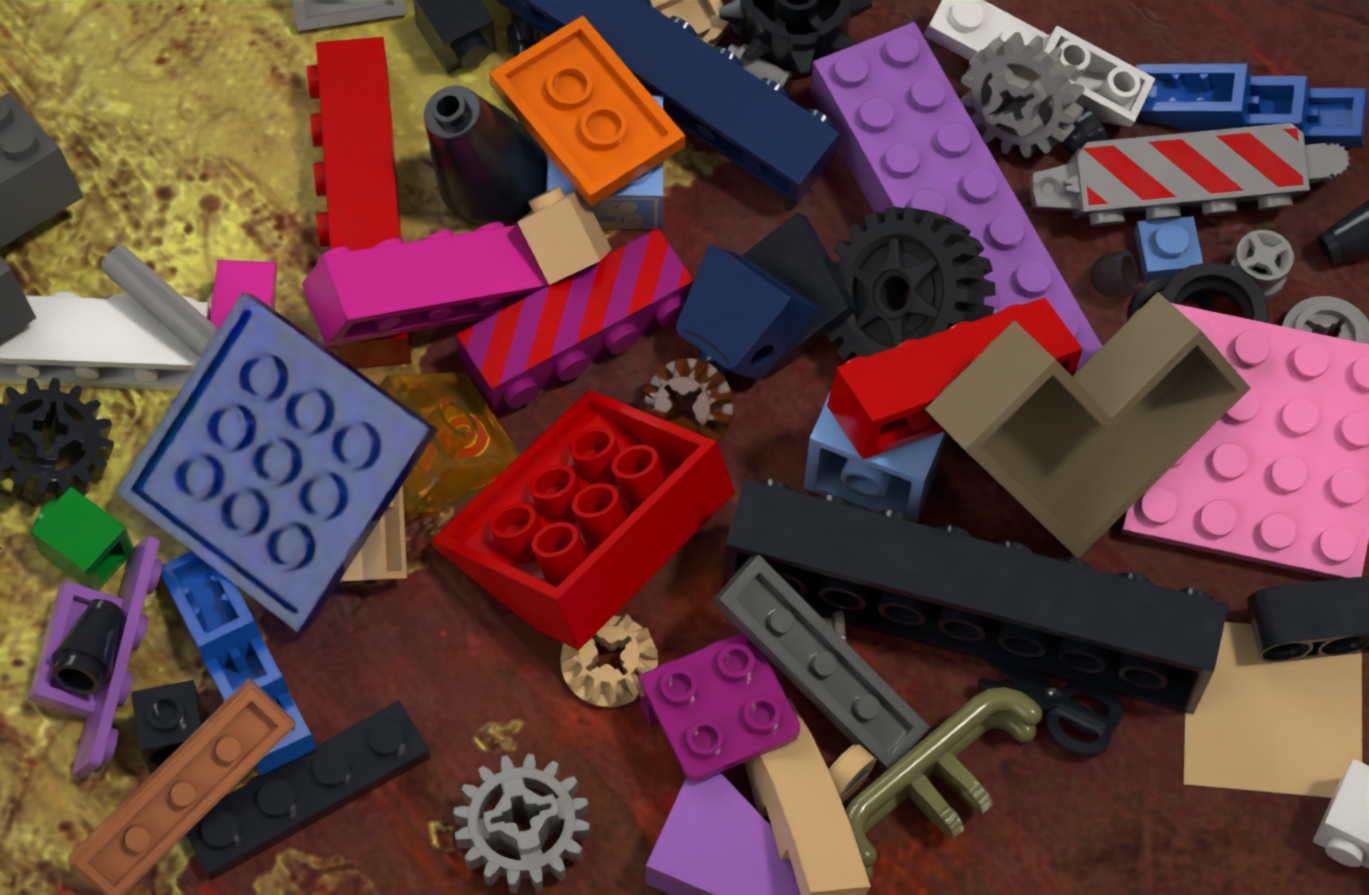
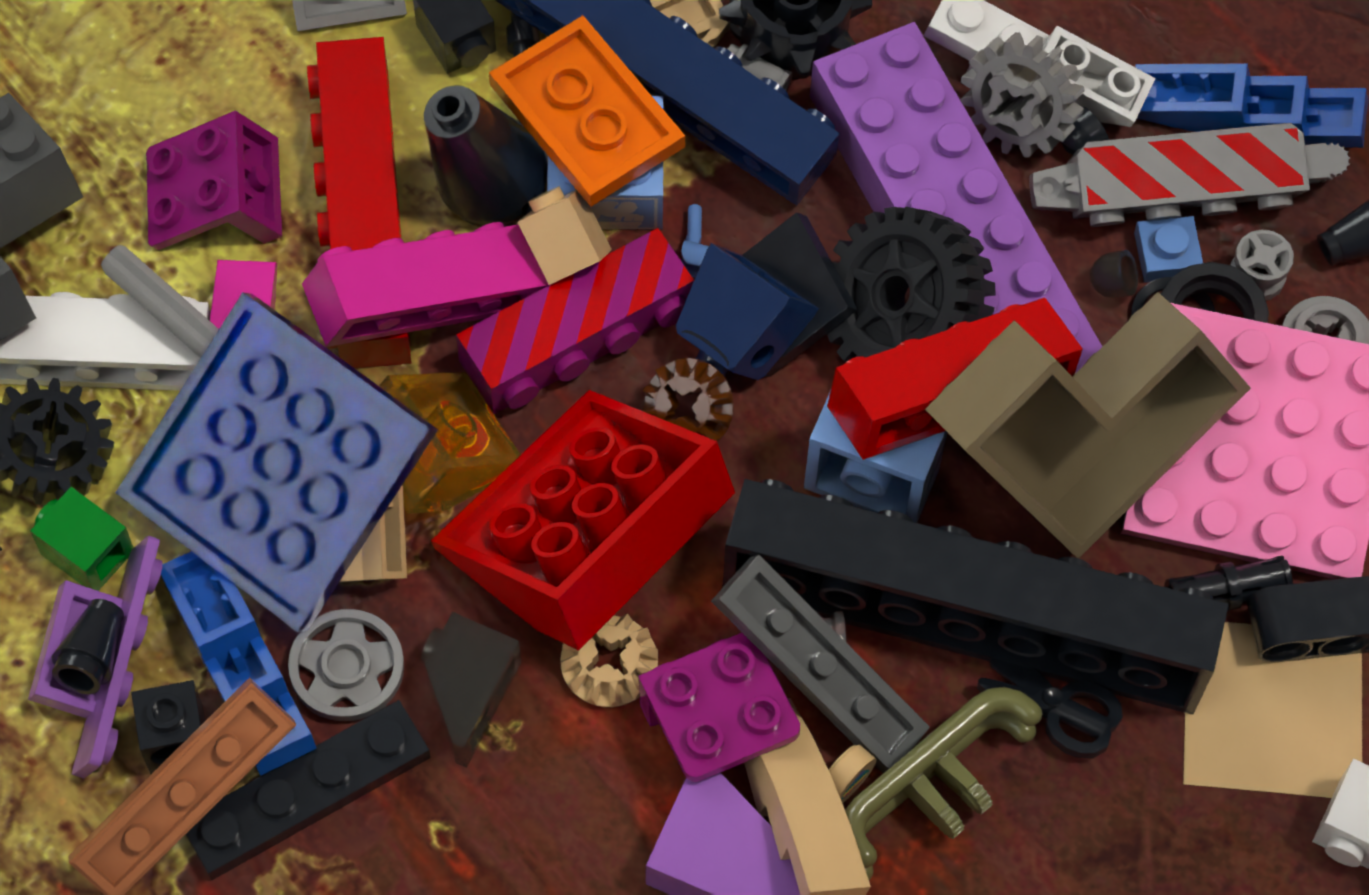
light grey gear [453,754,590,893] -> none
none -> magenta bracket [146,110,282,250]
none -> light grey wheel [288,609,404,721]
none -> clear smoke slope [421,612,521,768]
none -> medium blue hand [681,204,709,278]
none -> black pin [1164,555,1293,611]

